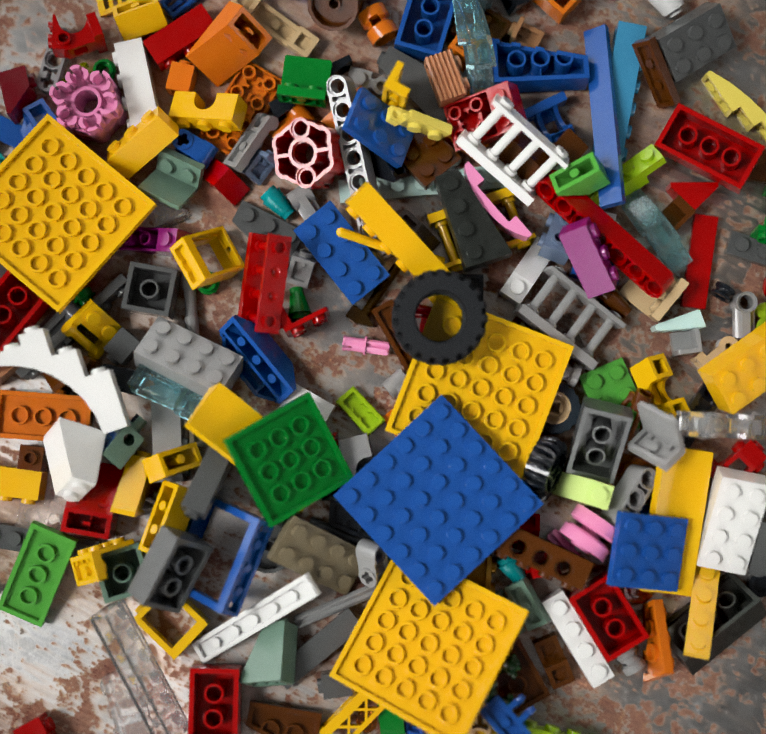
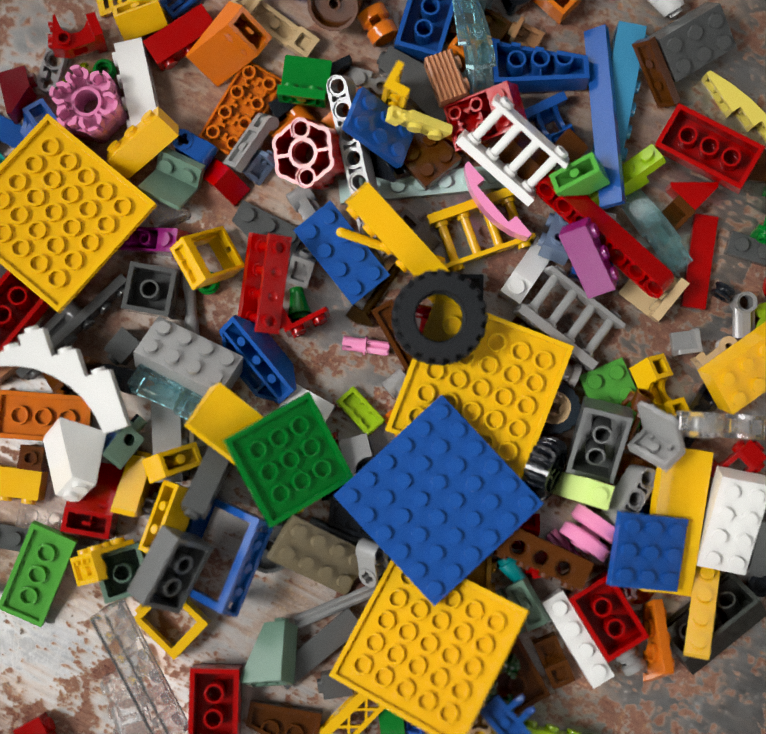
yellow plate [61,298,122,359] -> none
green plate [74,287,96,306] -> none
orange brick [165,60,198,96] -> none
yellow arch [168,91,248,133] -> none
white tile [191,572,321,664] -> none
teal cone [260,185,295,220] -> none
clear orange bush [356,711,378,733] -> none
pearl dark grey wedge [434,169,512,272] -> none
reddish brown cone [596,288,632,319] -> none
light aqua slope [650,309,706,333] -> none

